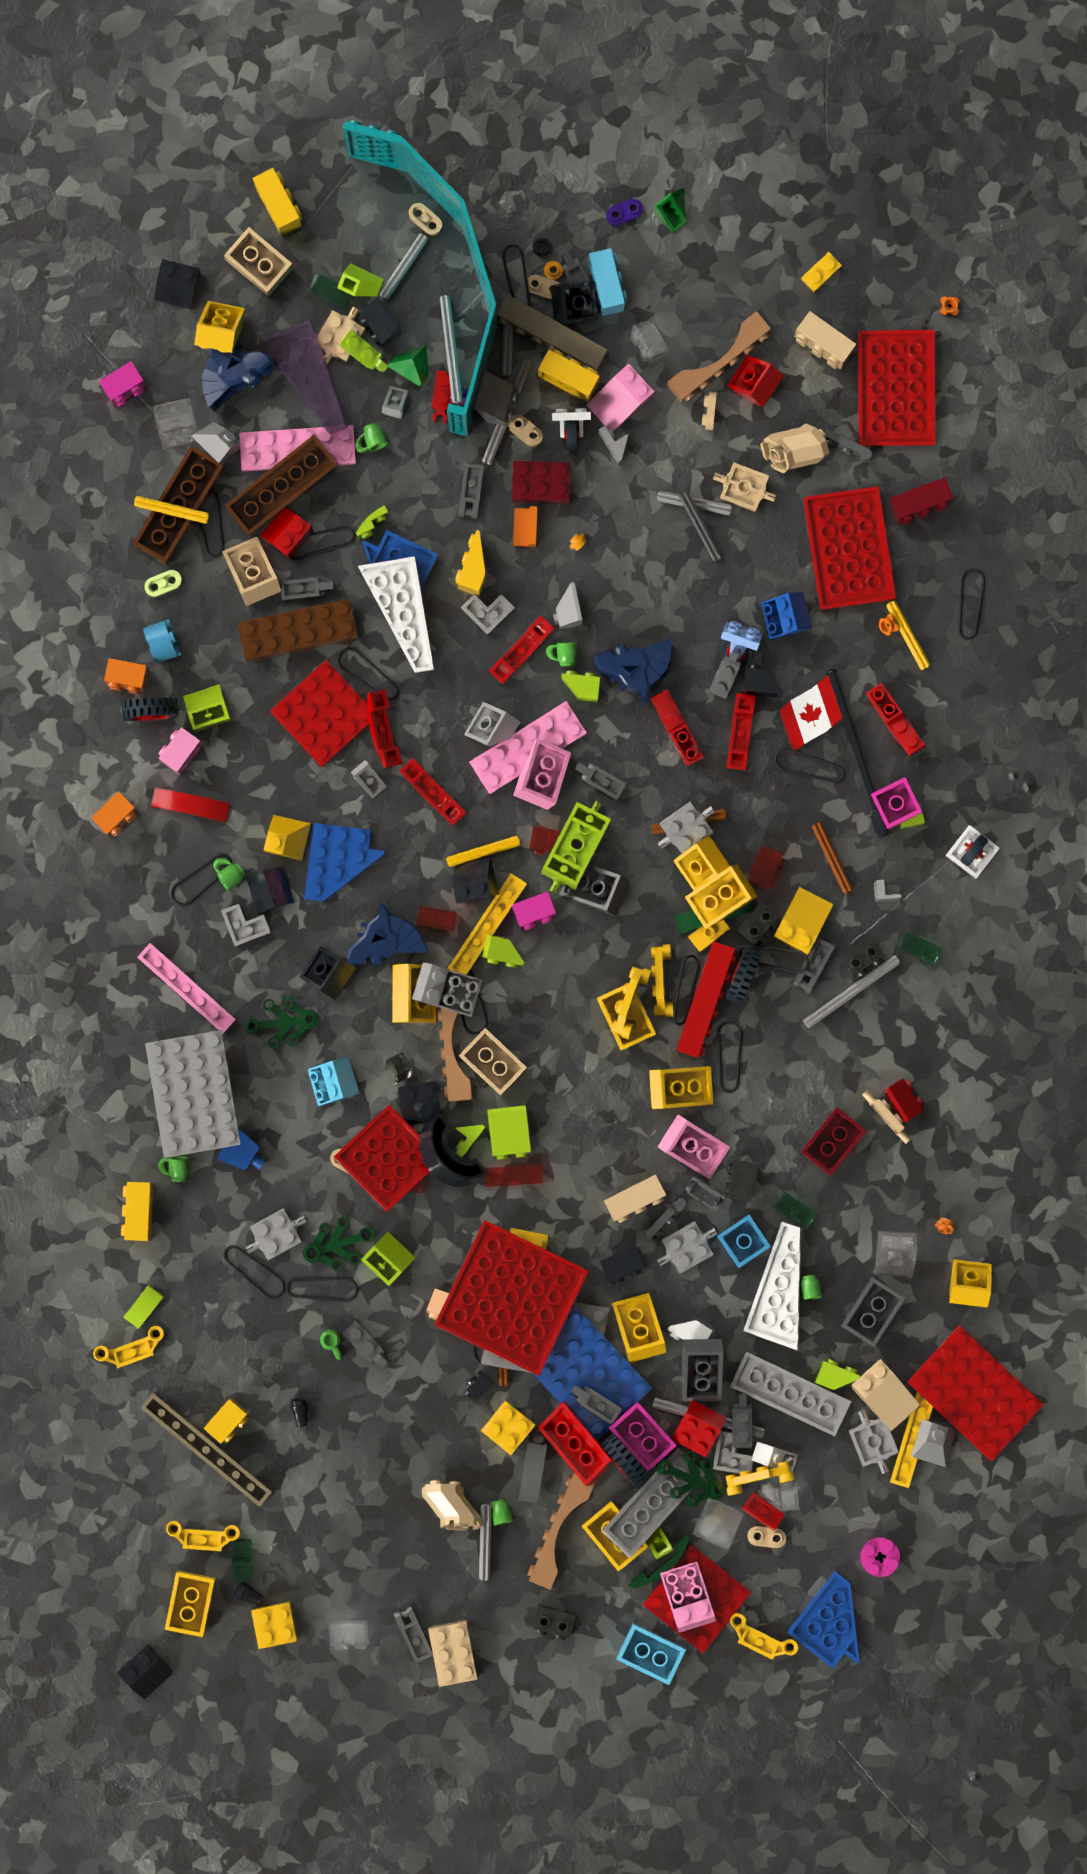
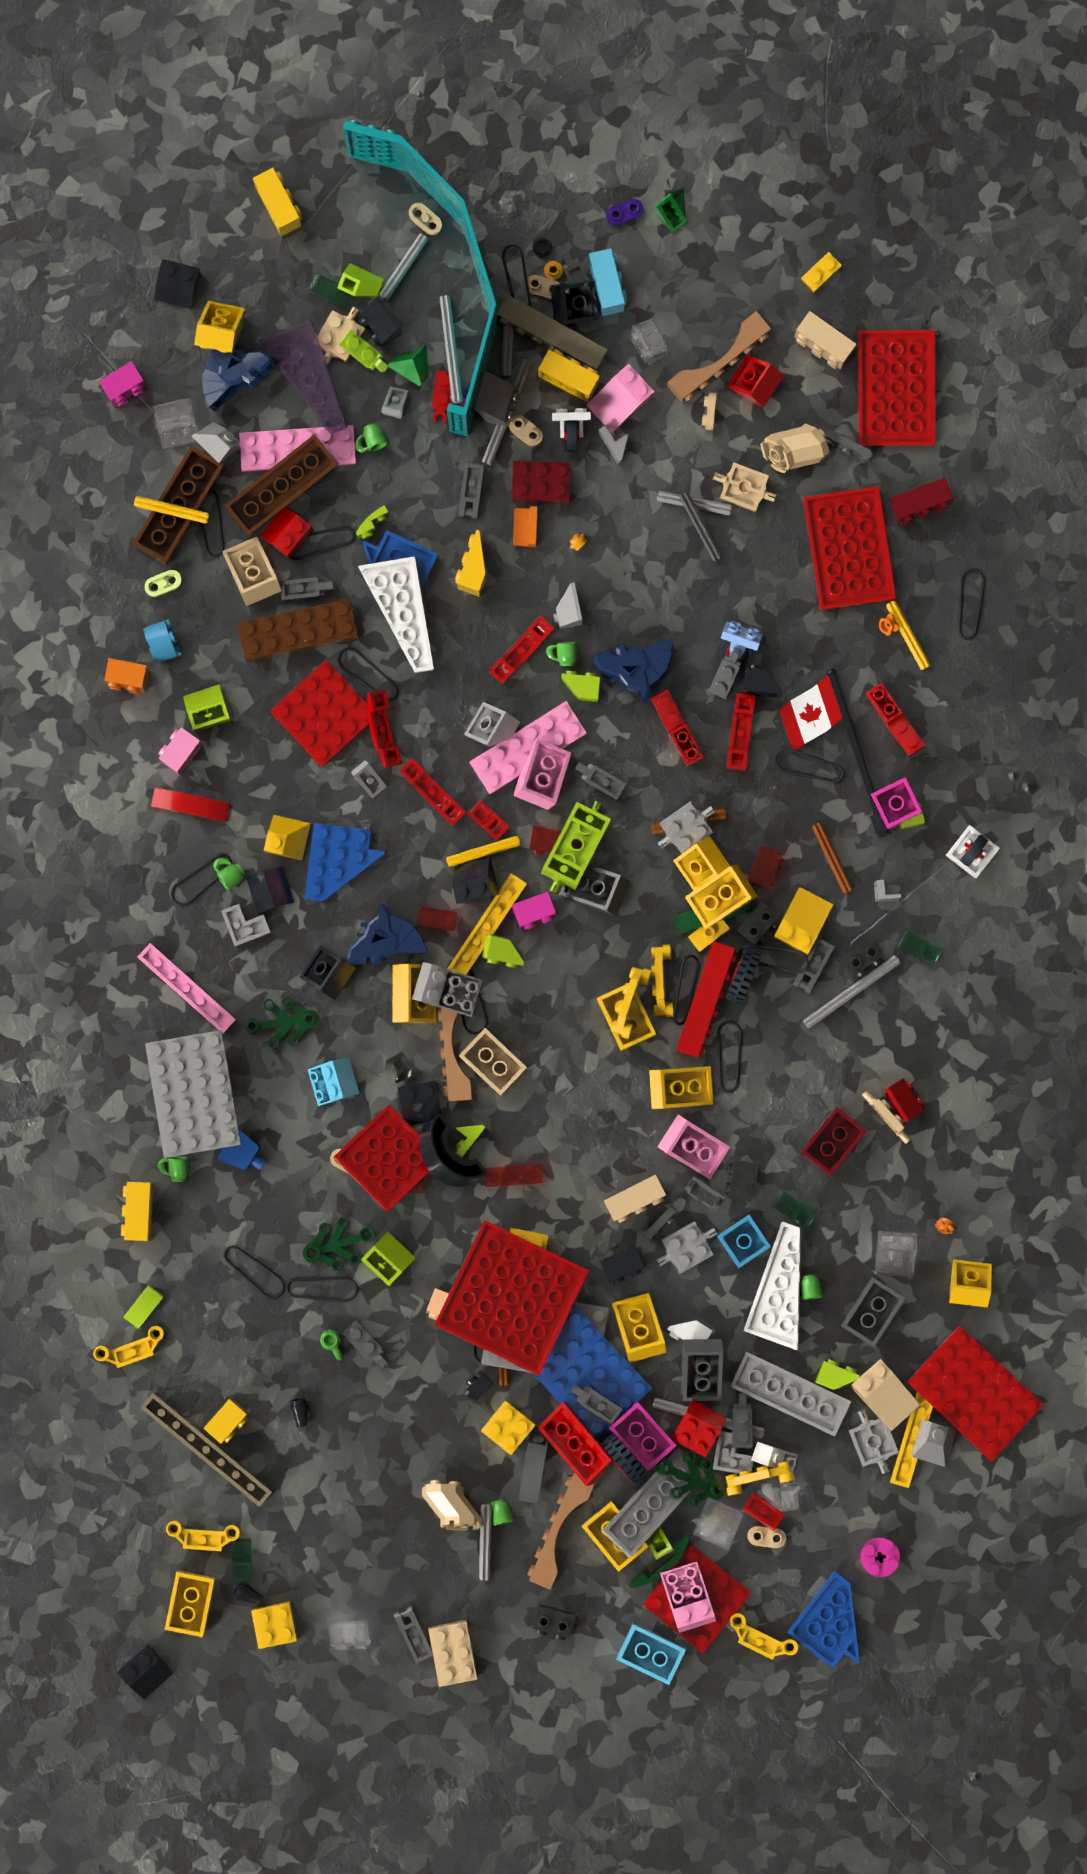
orange brick [91,791,138,838] -> none
black wheel [121,697,179,722] -> none
tan brick [224,227,293,297] -> none
light grey plate [246,1208,307,1261] -> none
light grey plate [461,594,515,635] -> none
lime slope [487,1105,531,1160] -> none
blue slope [761,592,812,640] -> none
orange plate [940,296,959,316] -> none
none -> red slope [467,800,510,841]

